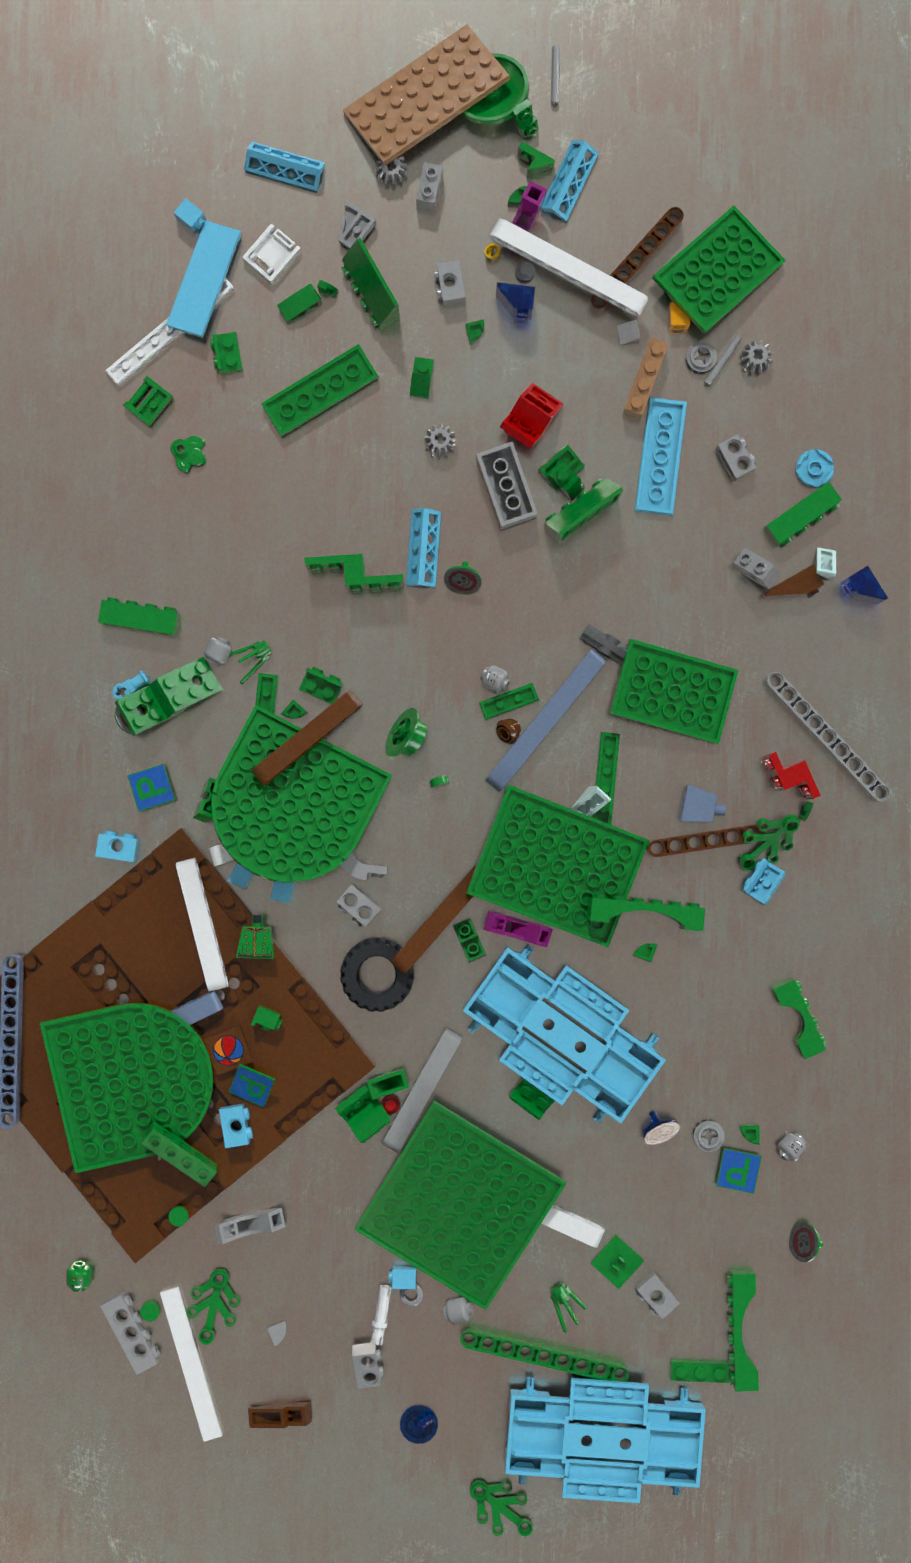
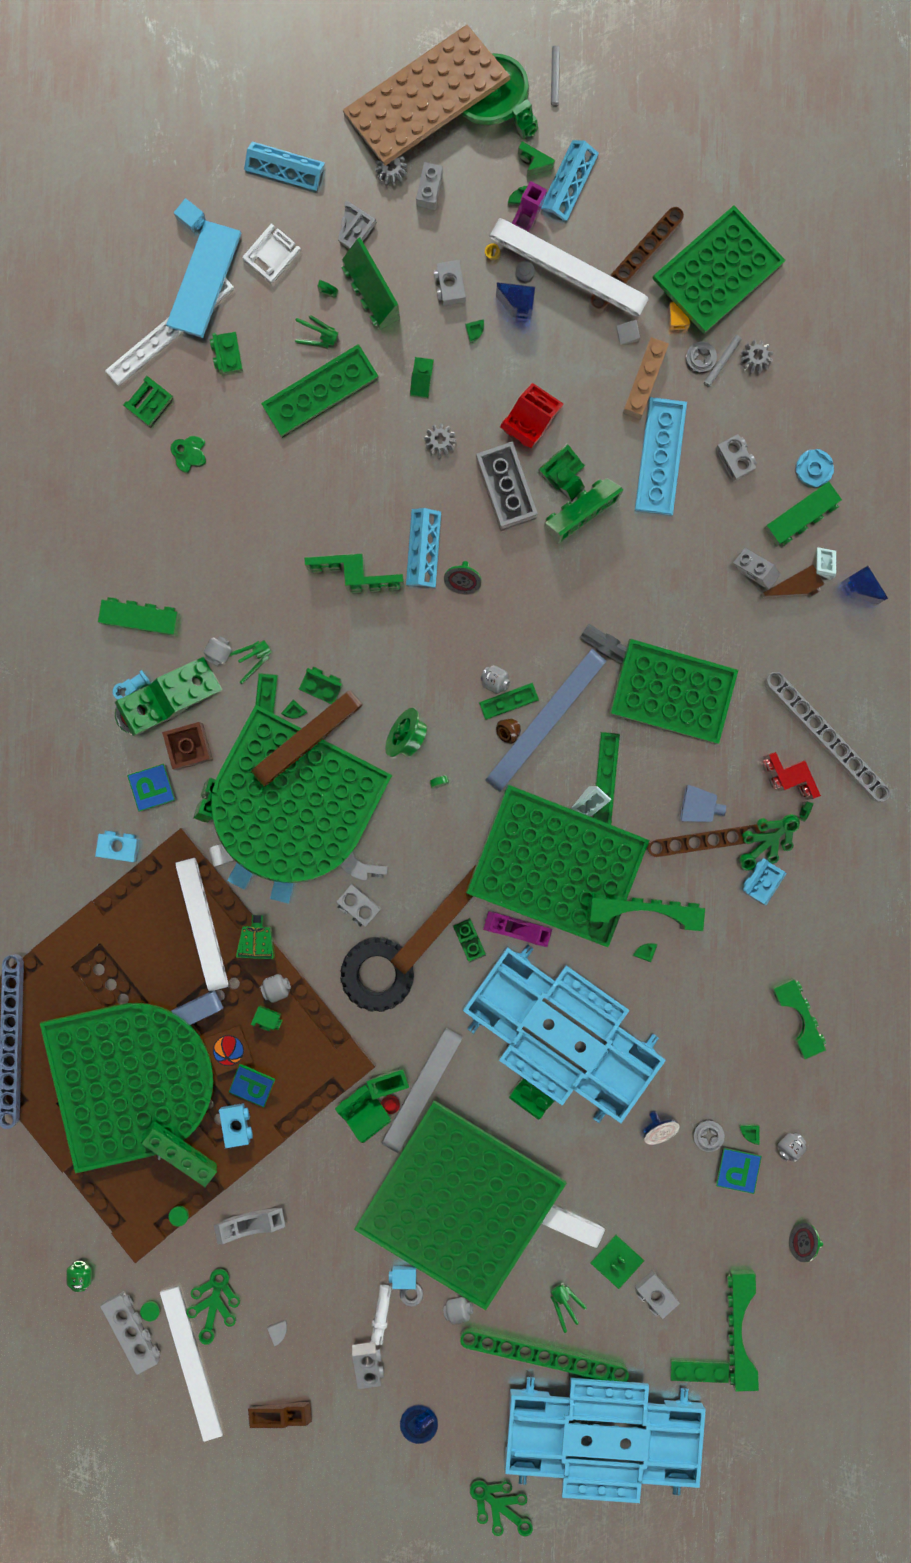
green slope [277,283,322,322] -> none
none -> copper brick [162,722,212,770]
none -> light grey head [261,974,291,1002]
none -> green plant [295,315,339,348]

